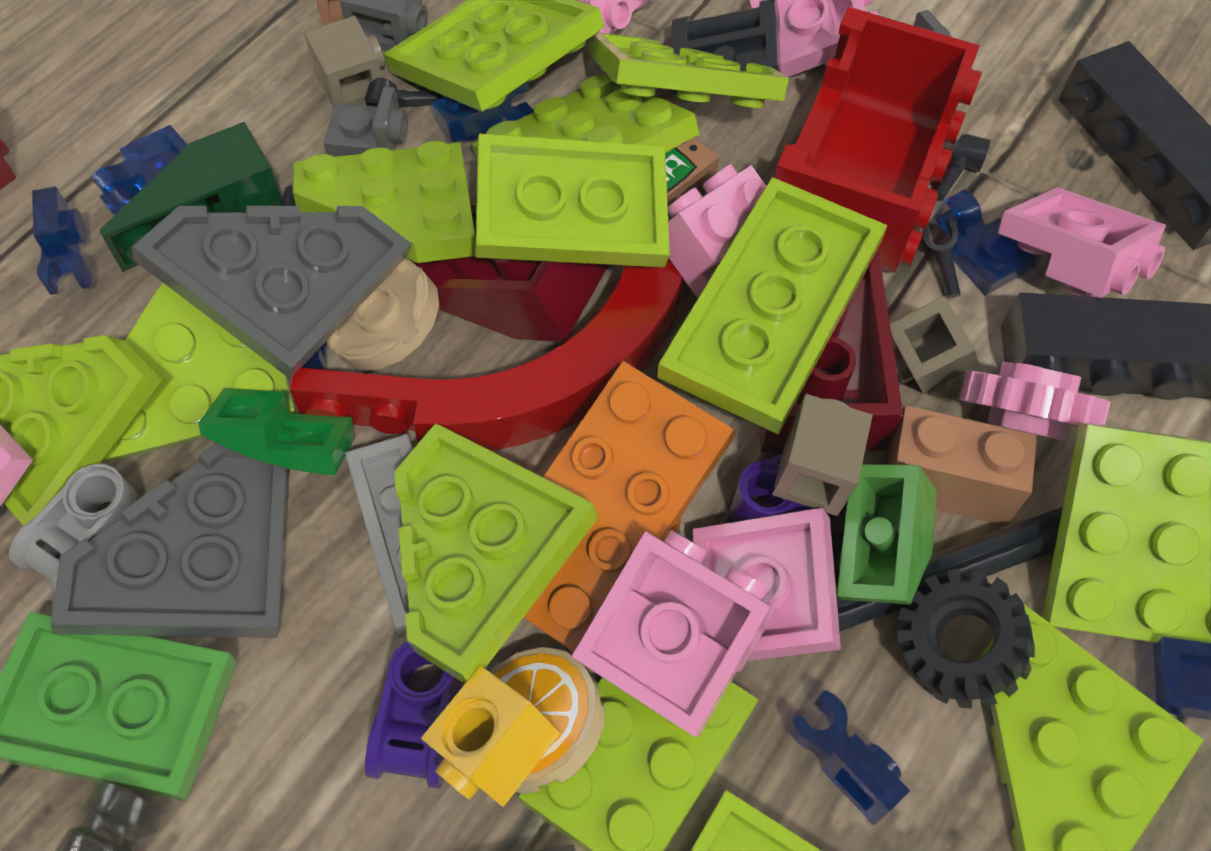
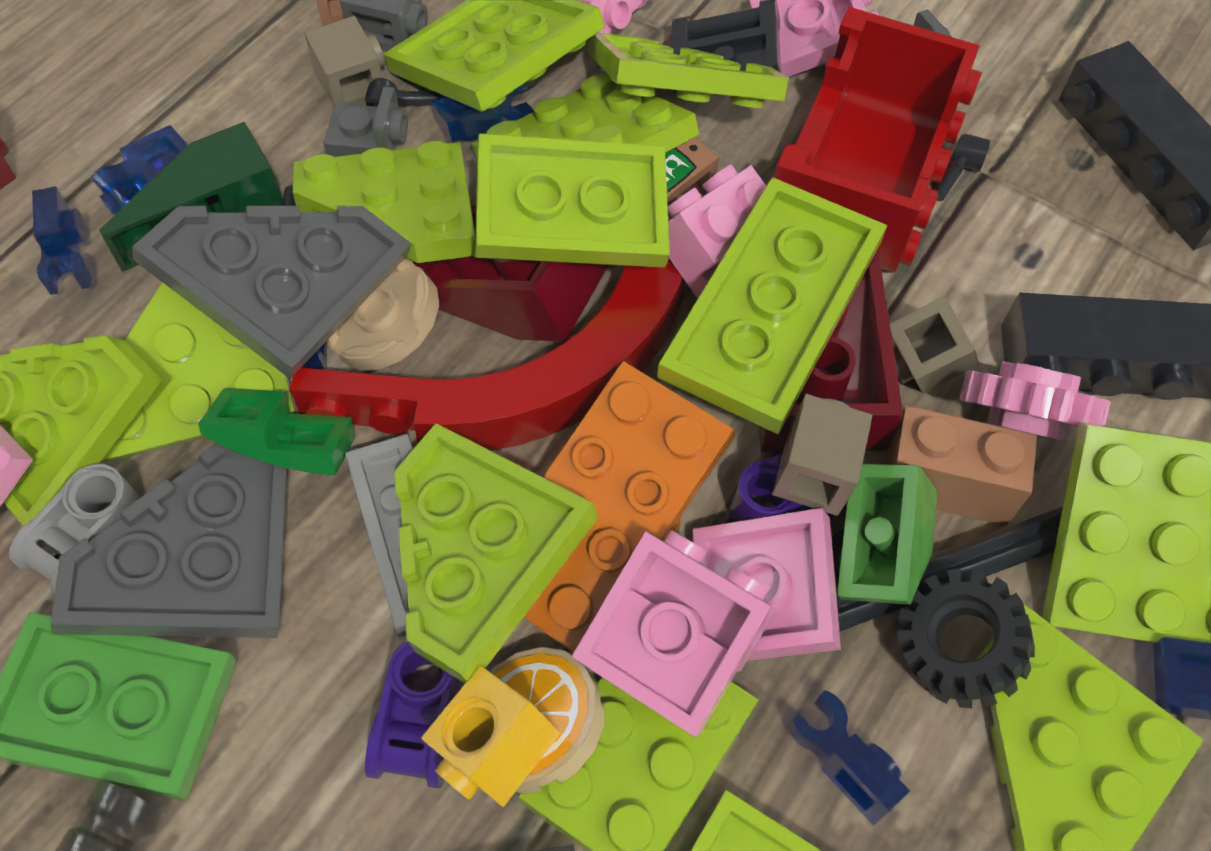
black hand [921,219,961,299] -> none
clear blue plate [937,189,1036,296] -> none
bright pink plate [998,187,1166,298] -> none

